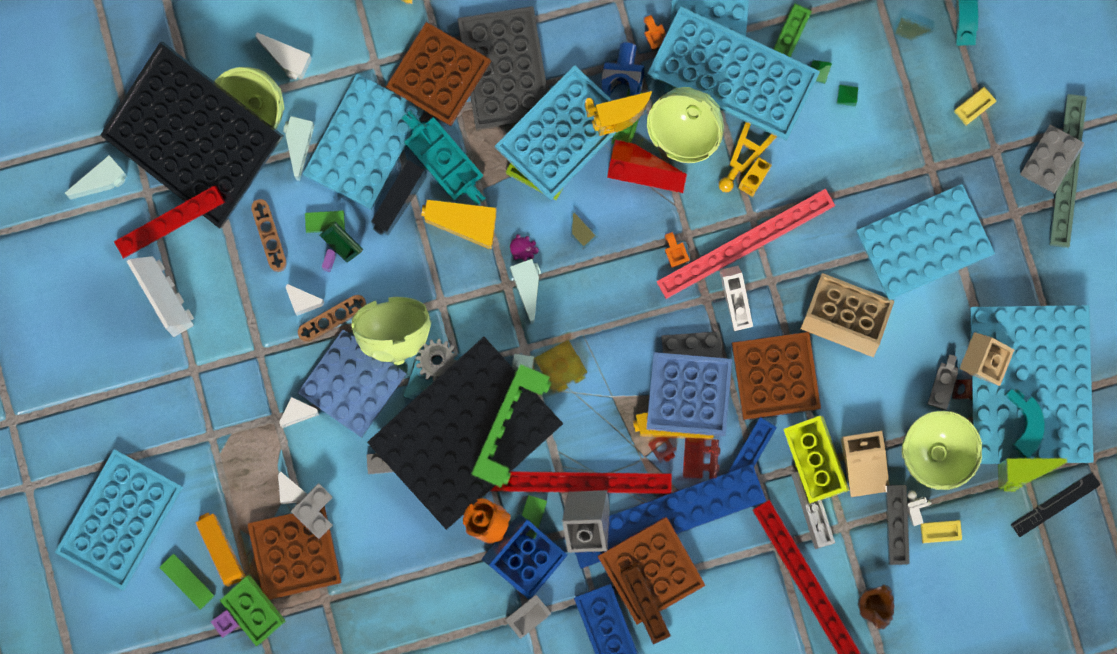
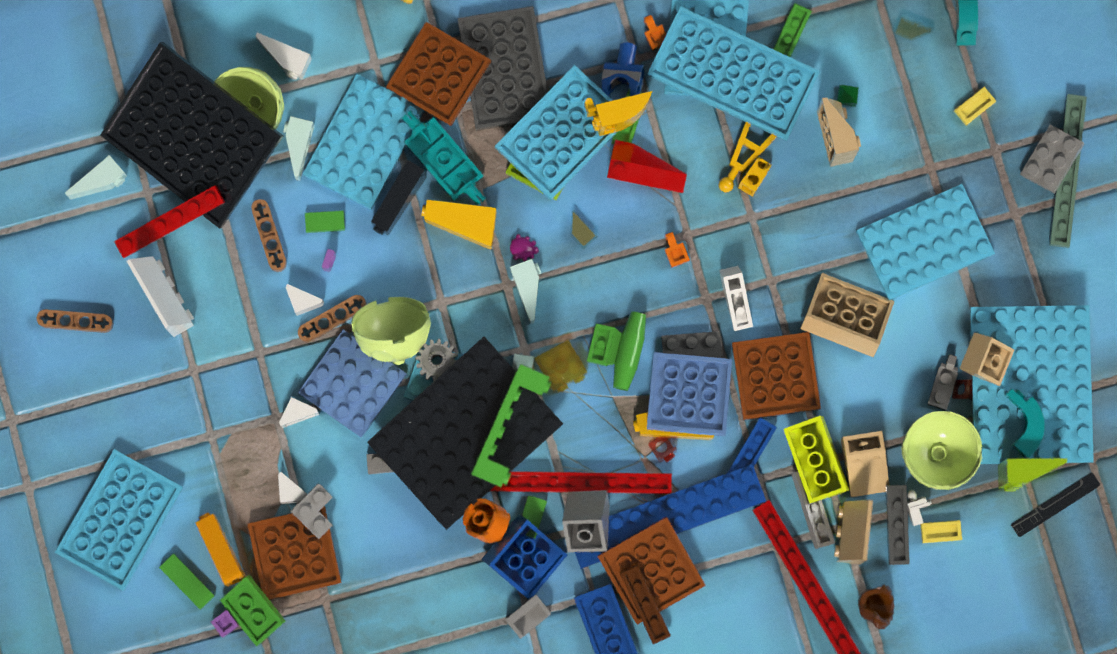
dark green tile [319,222,363,263] -> none
yellowish green rock [647,87,724,163] -> none
coral plate [656,189,835,299] -> none
clear red plate [683,438,721,479] -> none
green slope [811,60,832,84] -> none
none -> medium nougat beam [36,309,114,333]
none -> bright green plate [587,311,646,391]
none -> tan slope [817,97,861,167]
none -> tan slope [834,500,873,565]

